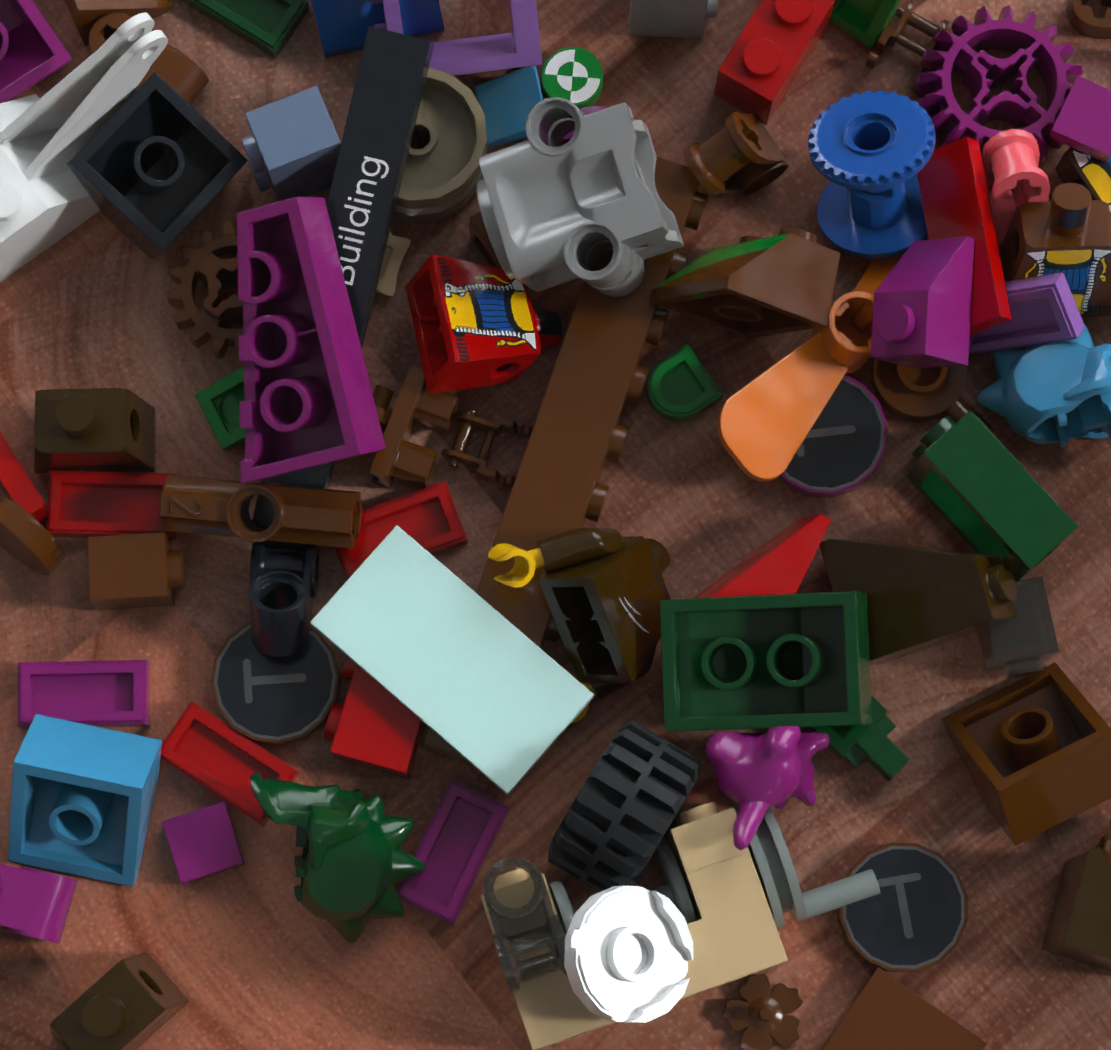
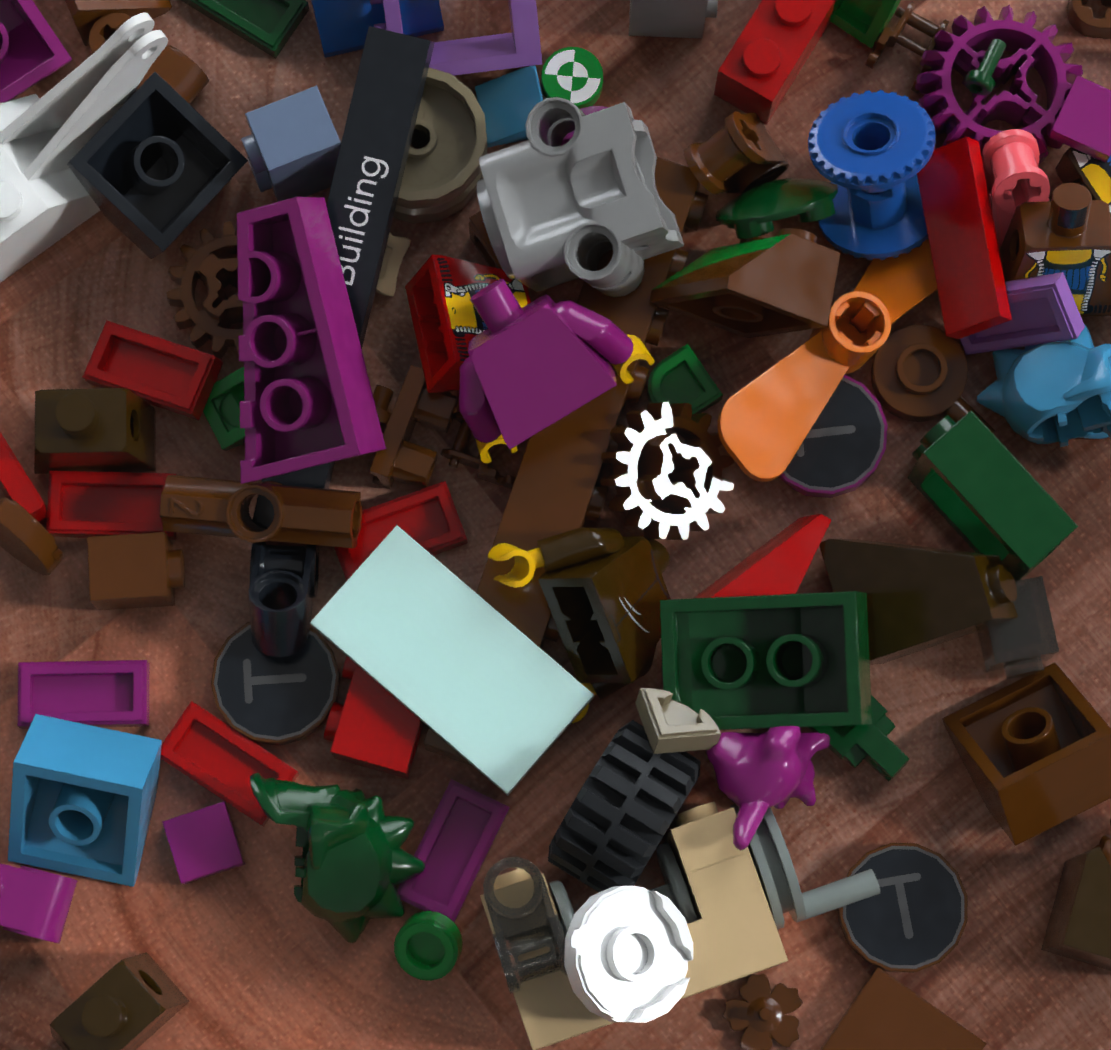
magenta slope [871,236,975,369] -> none
none -> red tile [82,320,223,421]
none -> green tile [394,911,463,981]
none -> magenta torso [459,279,655,463]
none -> reddish brown gear [600,402,734,540]
none -> dark tan tile [635,688,721,754]
none -> dark green dish [716,178,838,239]
none -> dark green piece [964,38,1006,96]

